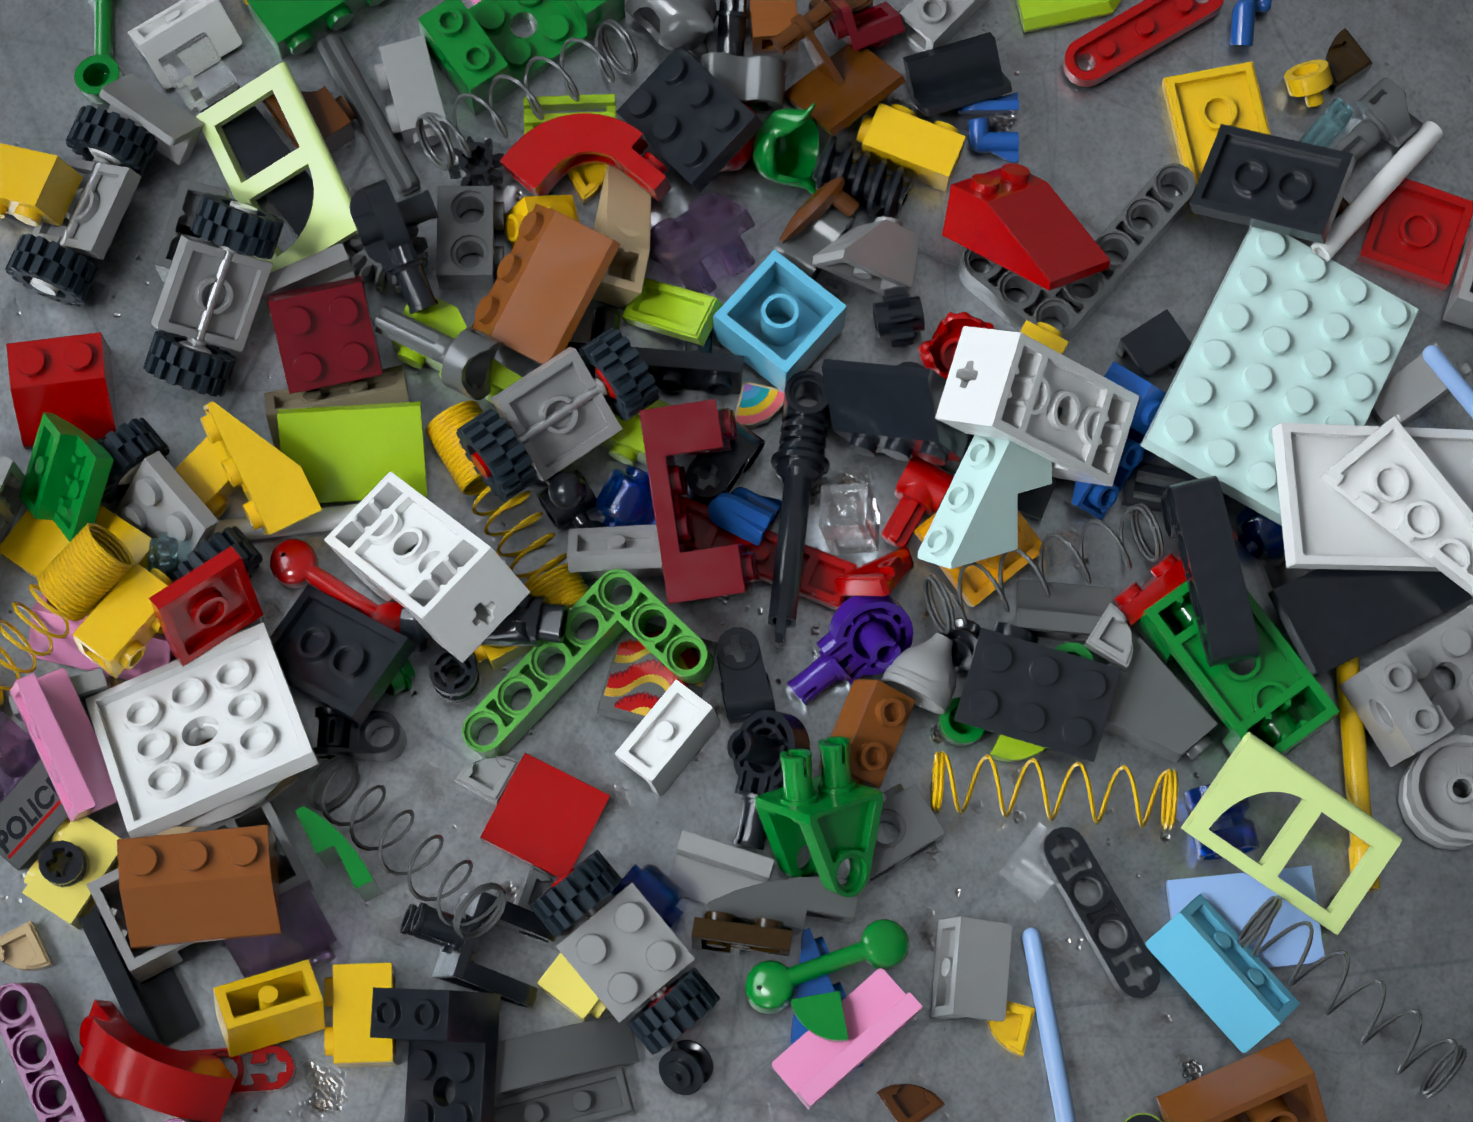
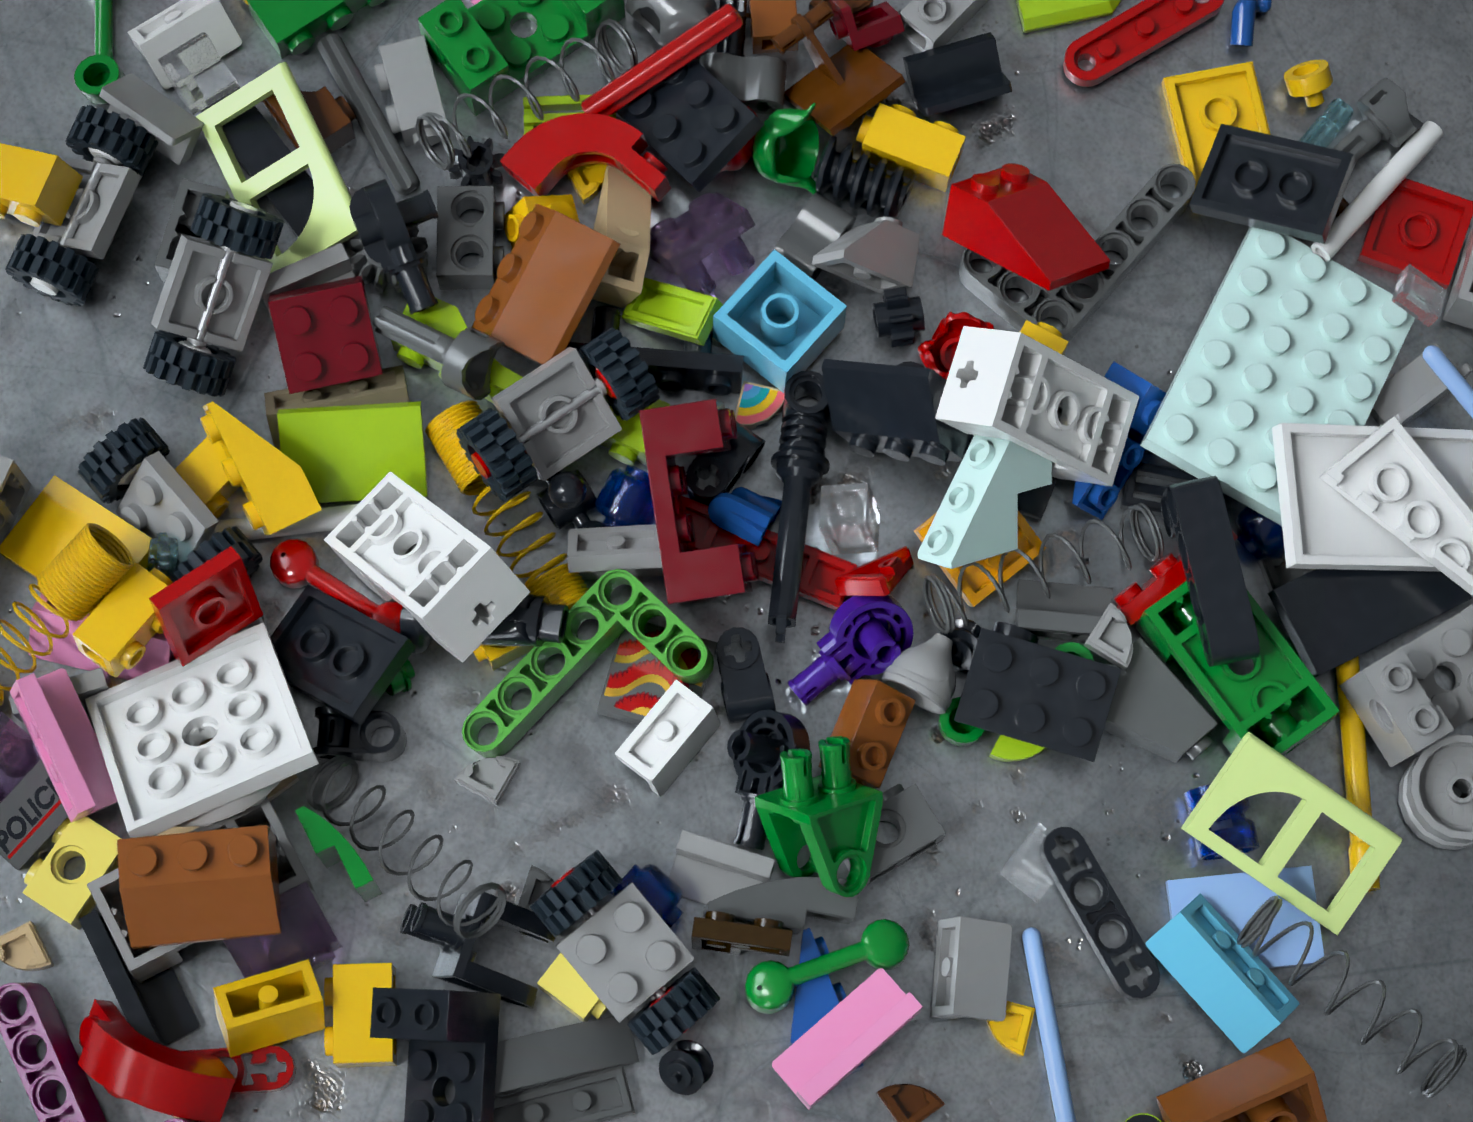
red slope [6,332,118,449] -> none
green slope [19,412,114,542] -> none
black bush [38,840,87,888] -> none
black wheel [429,649,480,703] -> none
red tile [480,753,611,879] -> none
reddish brown bar [779,177,859,244] -> none
green tile [790,991,848,1043] -> none
red axle [881,456,954,548] -> none
yellow piece [931,751,1178,830] -> none
blue piece [958,92,1019,163] -> none
black panel [1116,309,1191,377] -> none
dark brown tile [1325,28,1373,93] -> none
none -> red axle [581,3,743,116]
none -> clear tile [1392,264,1446,327]

